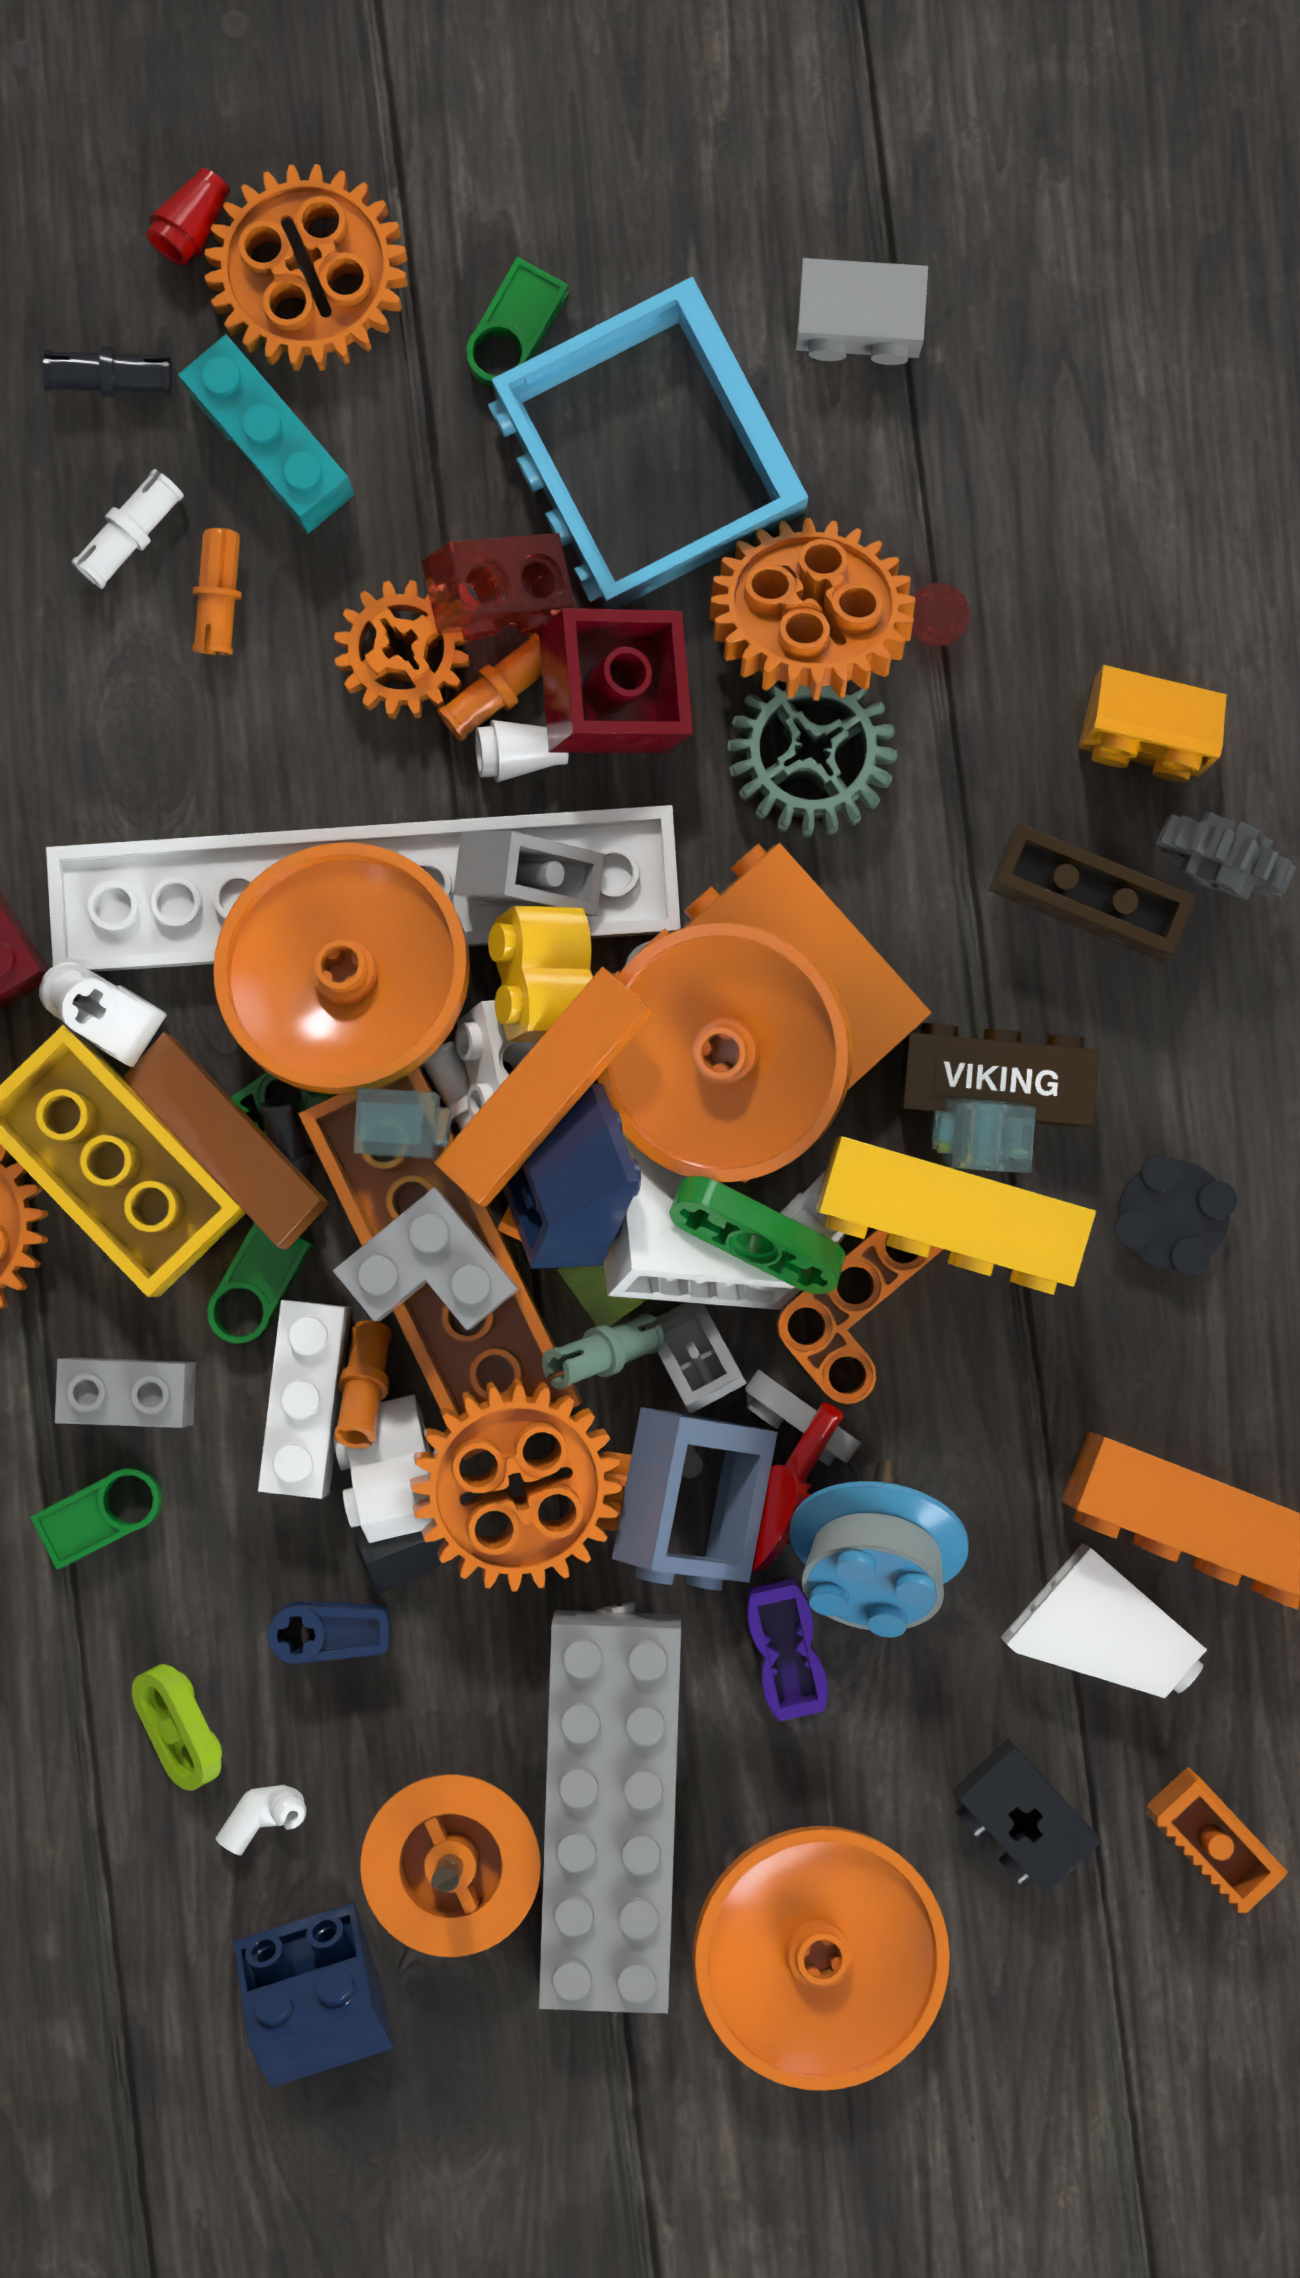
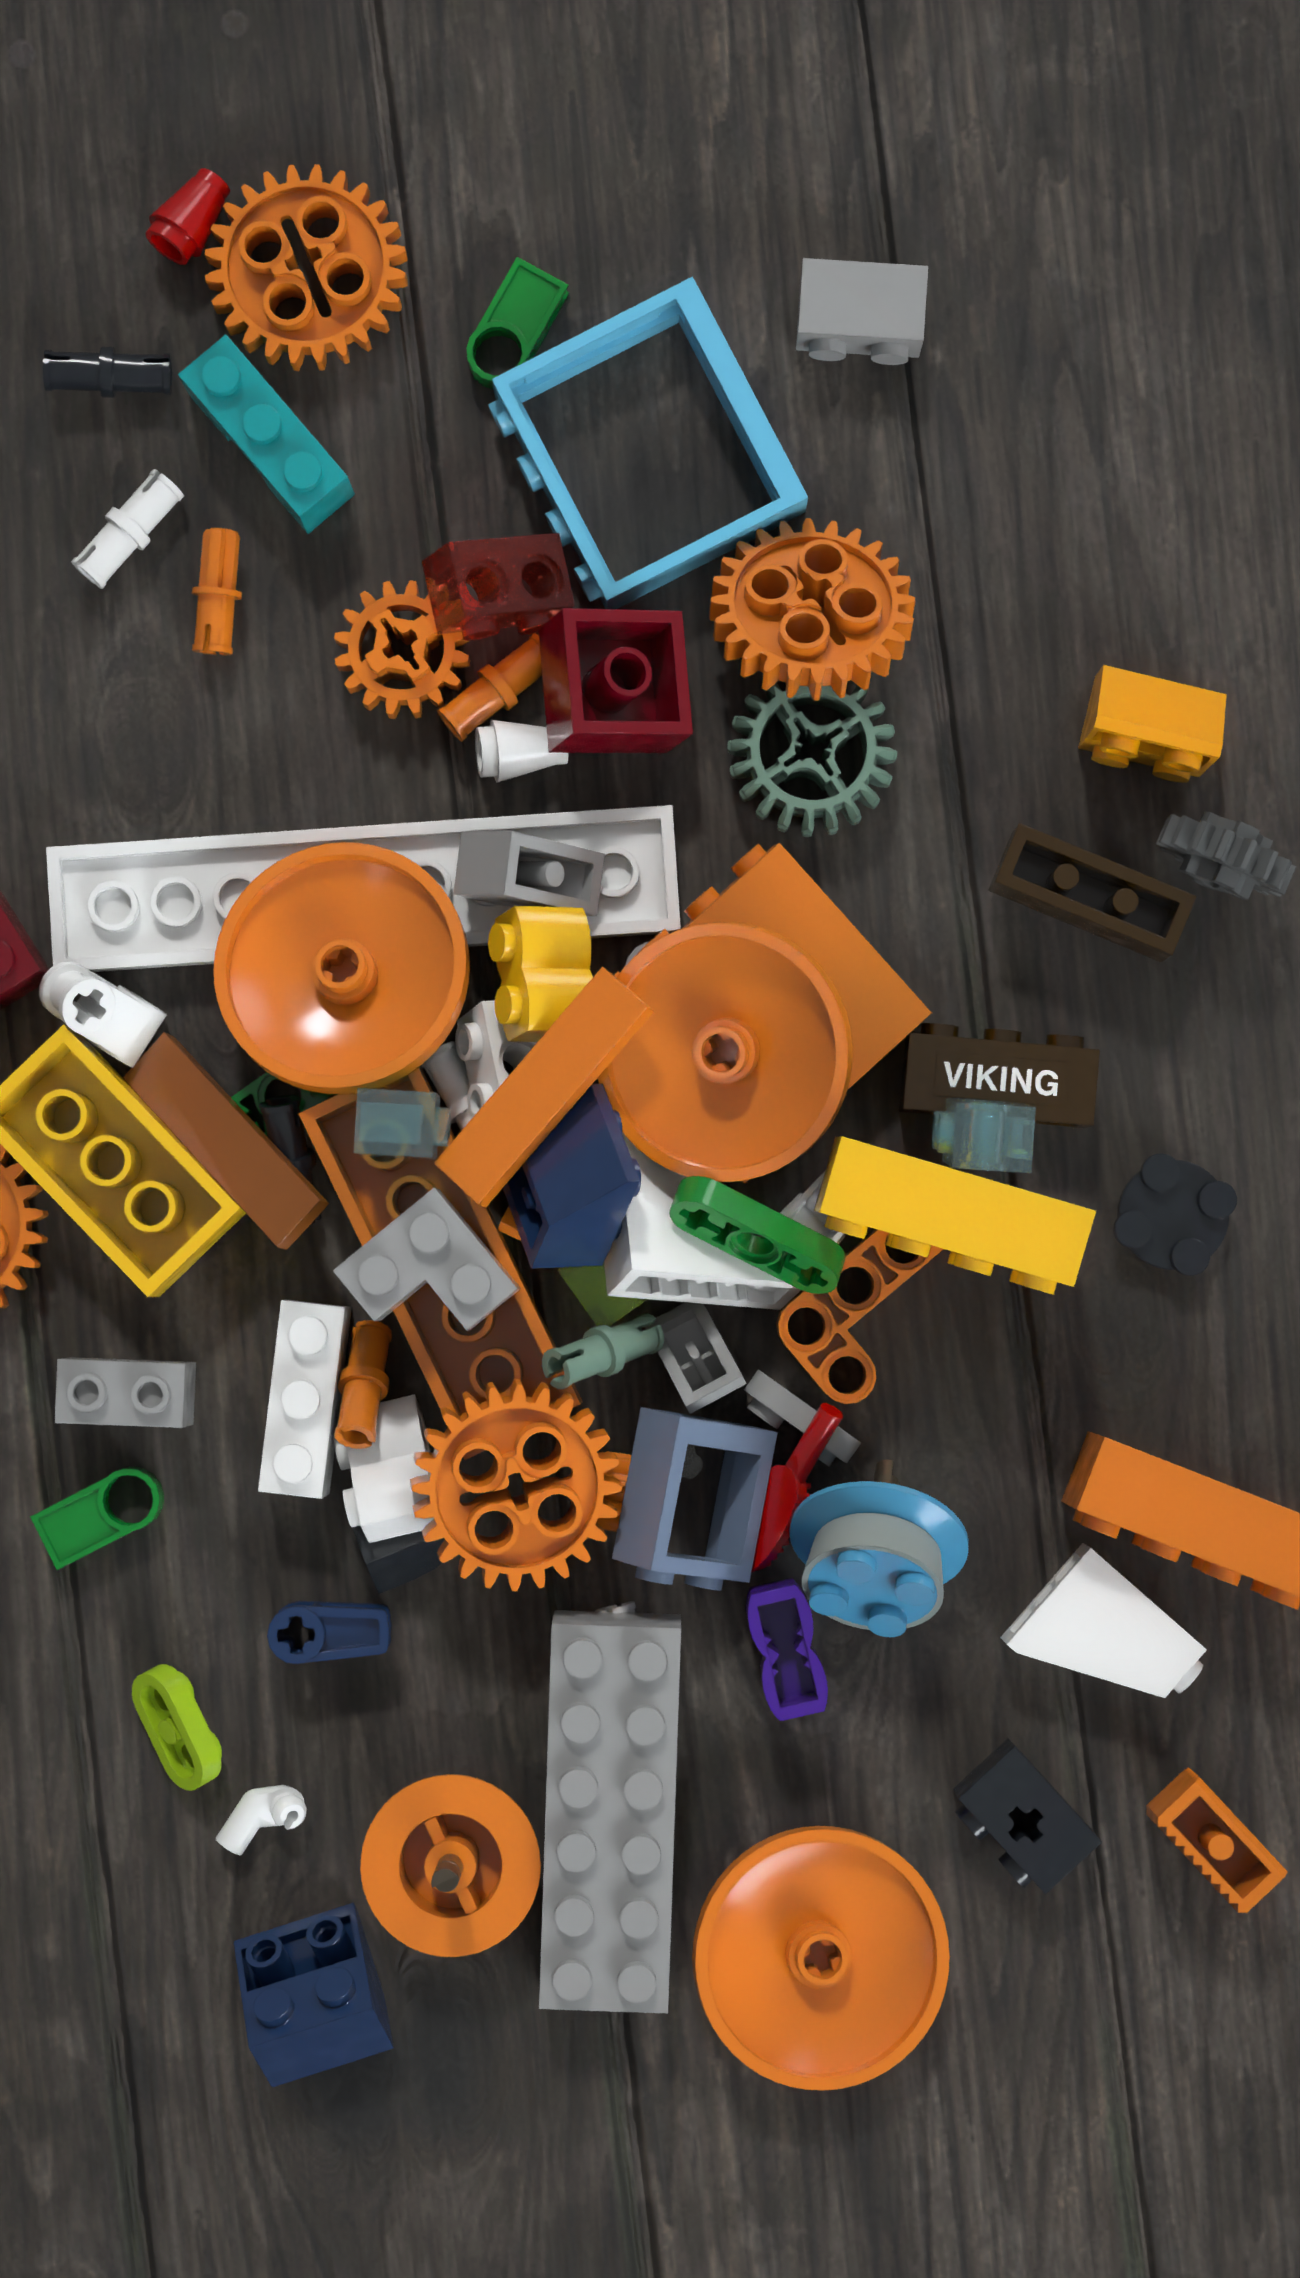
green piece [207,1222,314,1344] -> none
clear red plate [912,583,970,647] -> none

